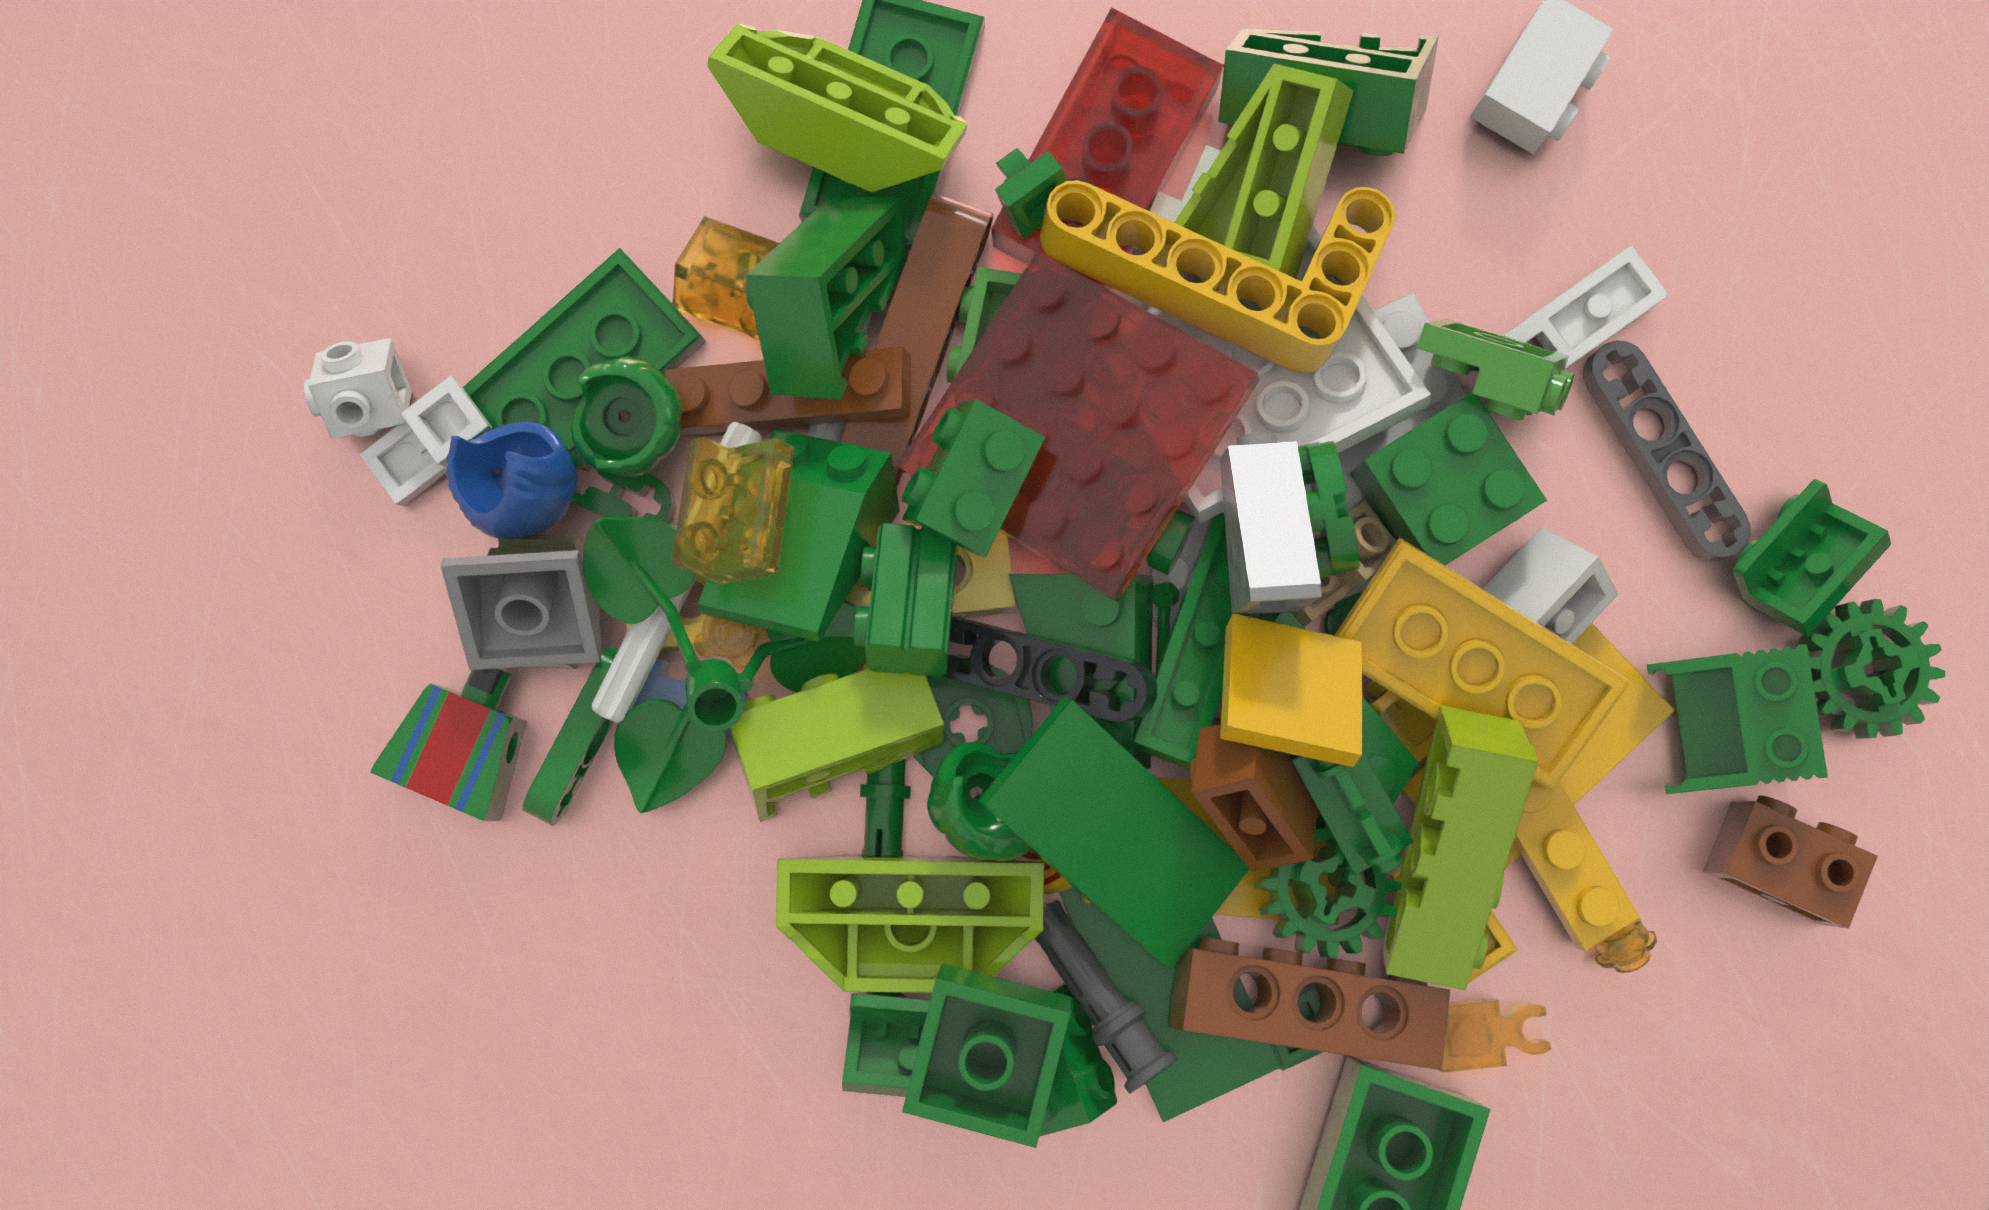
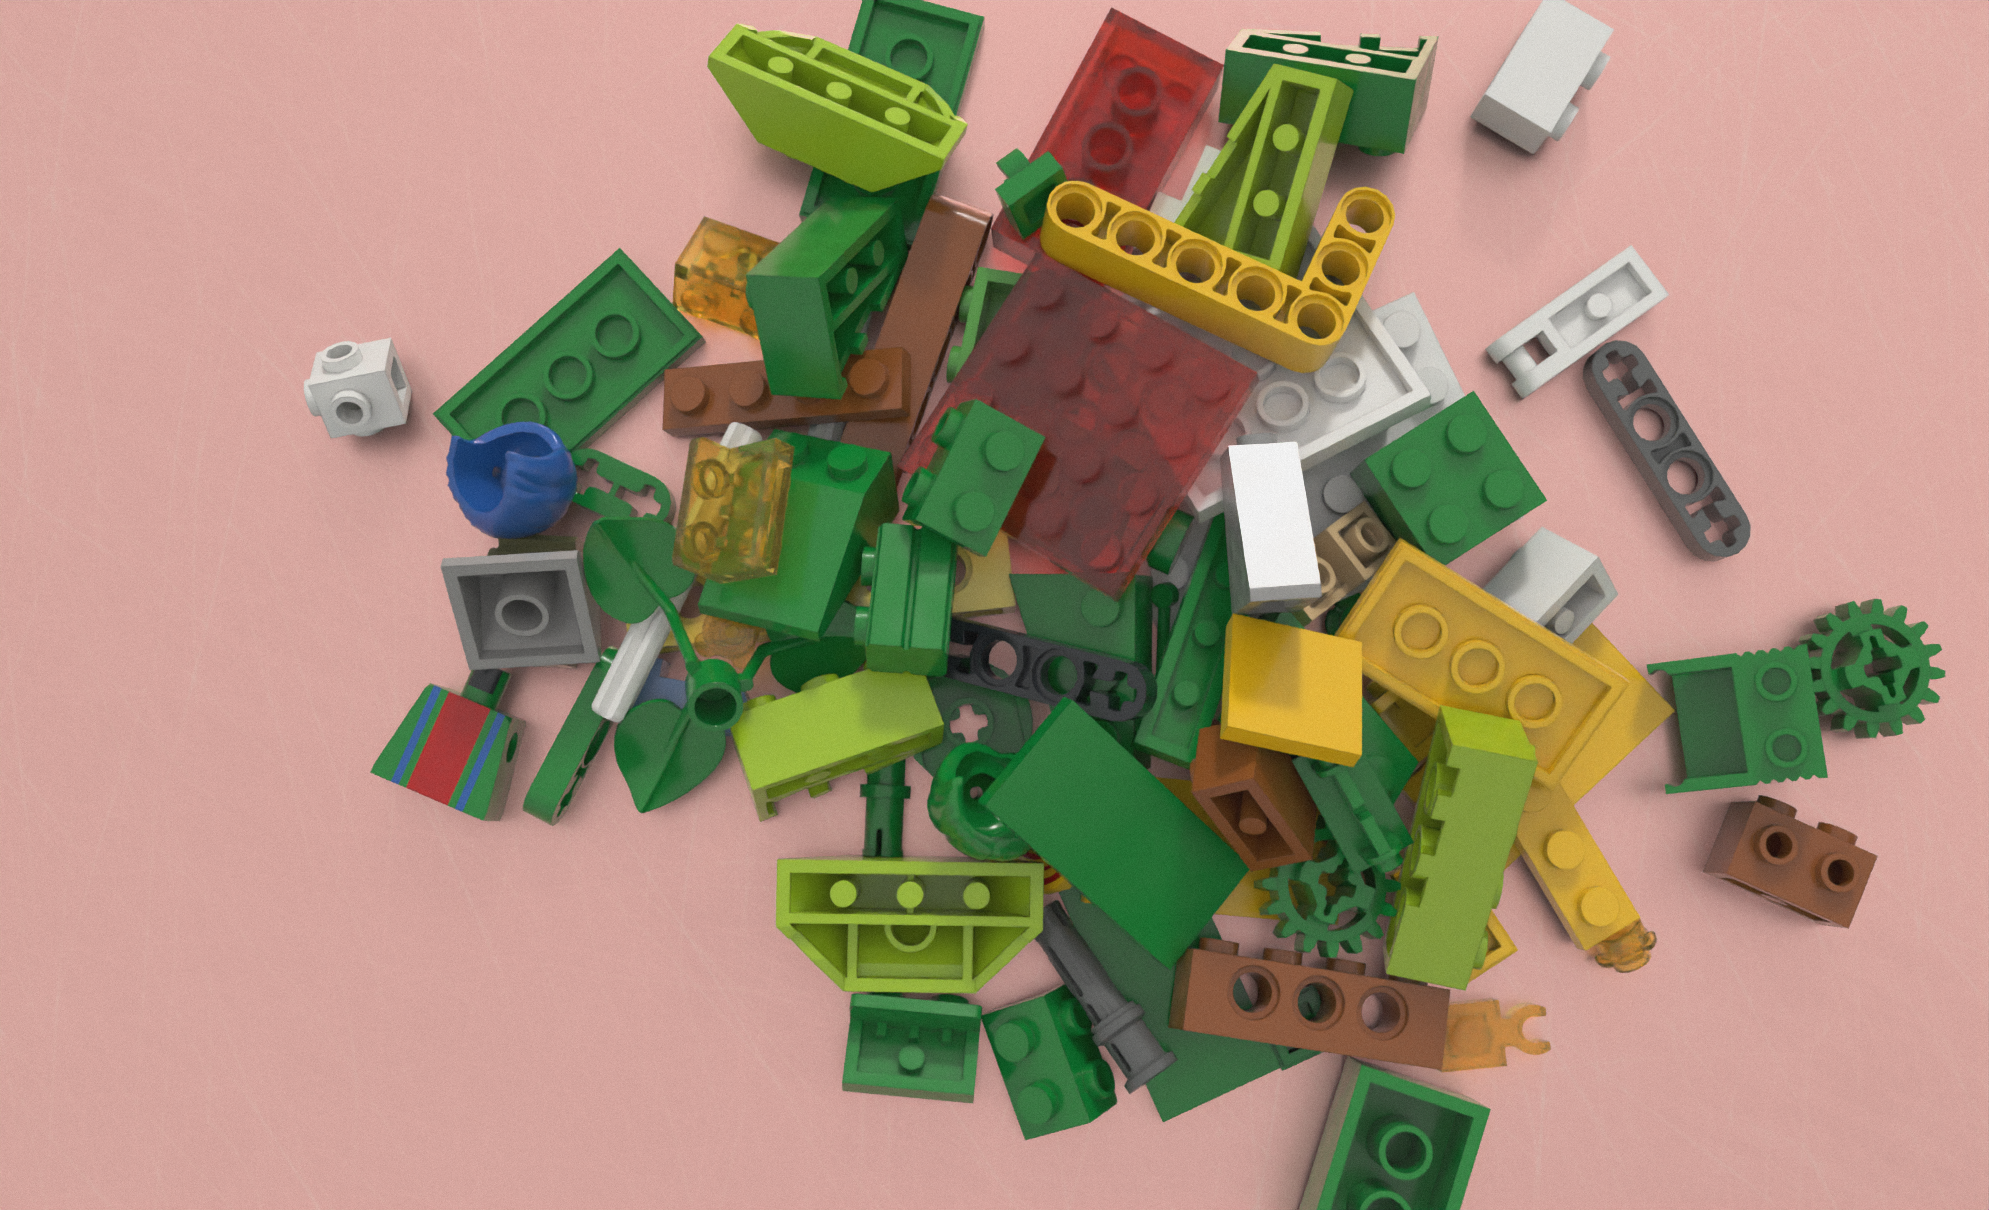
white slope [359,375,492,506] -> none
green piece [571,356,683,477] -> none
green brick [902,963,1071,1148] -> none
green plate [1297,441,1360,579] -> none
bright green plate [1417,319,1575,420] -> none
green bracket [1733,479,1891,637] -> none

